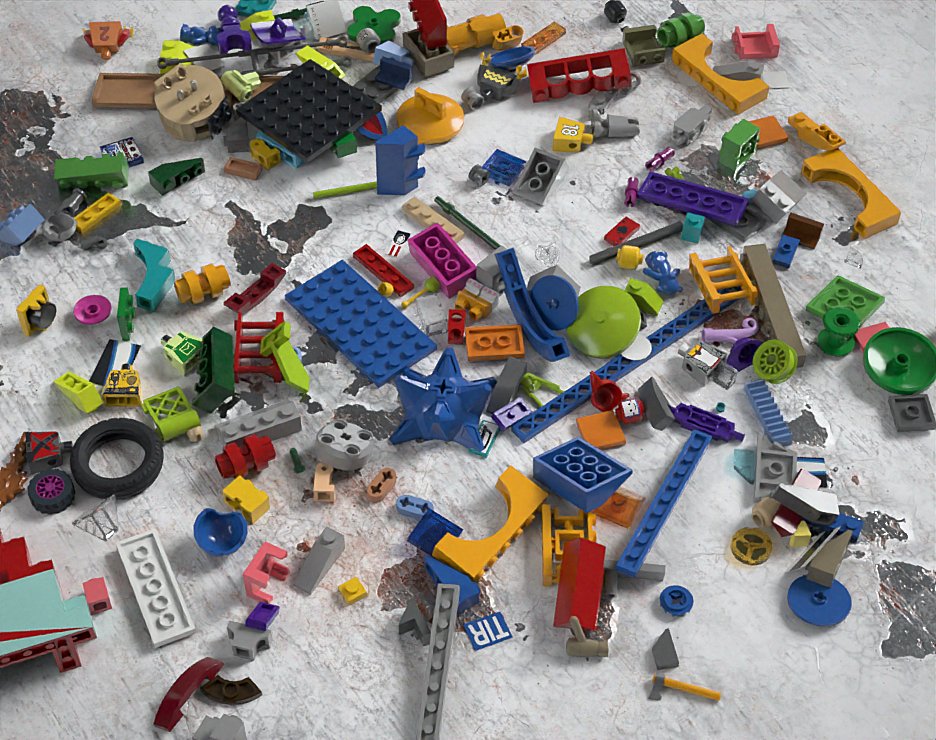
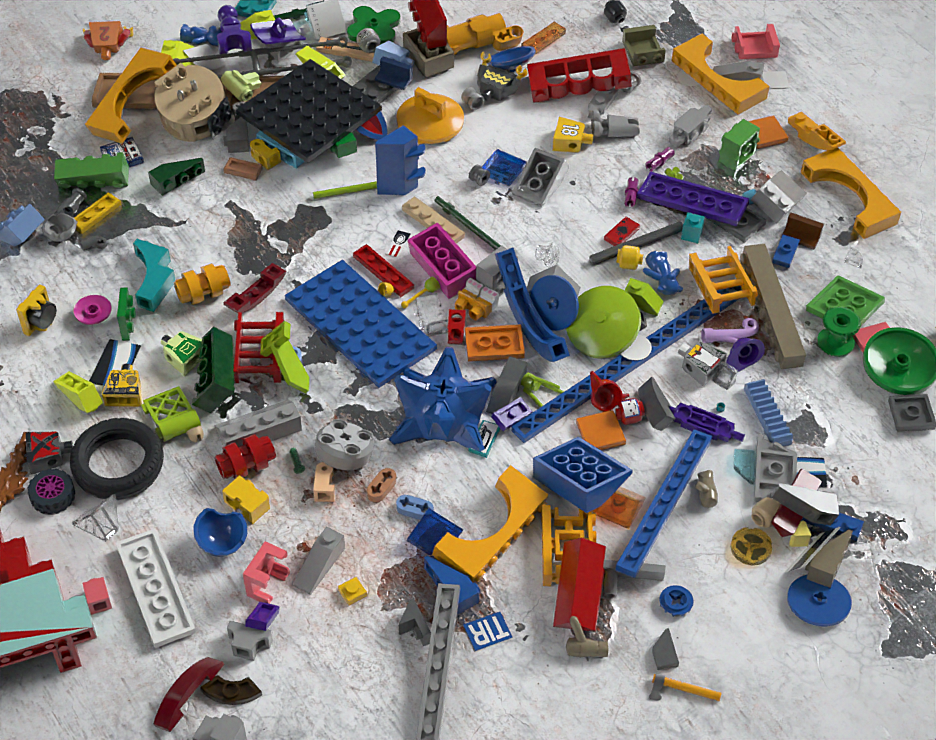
bright green piece [657,12,705,49] -> none
lime wheel [753,339,798,384] -> none
none -> light orange arch [85,47,177,144]
none -> dark tan piece [695,470,718,508]

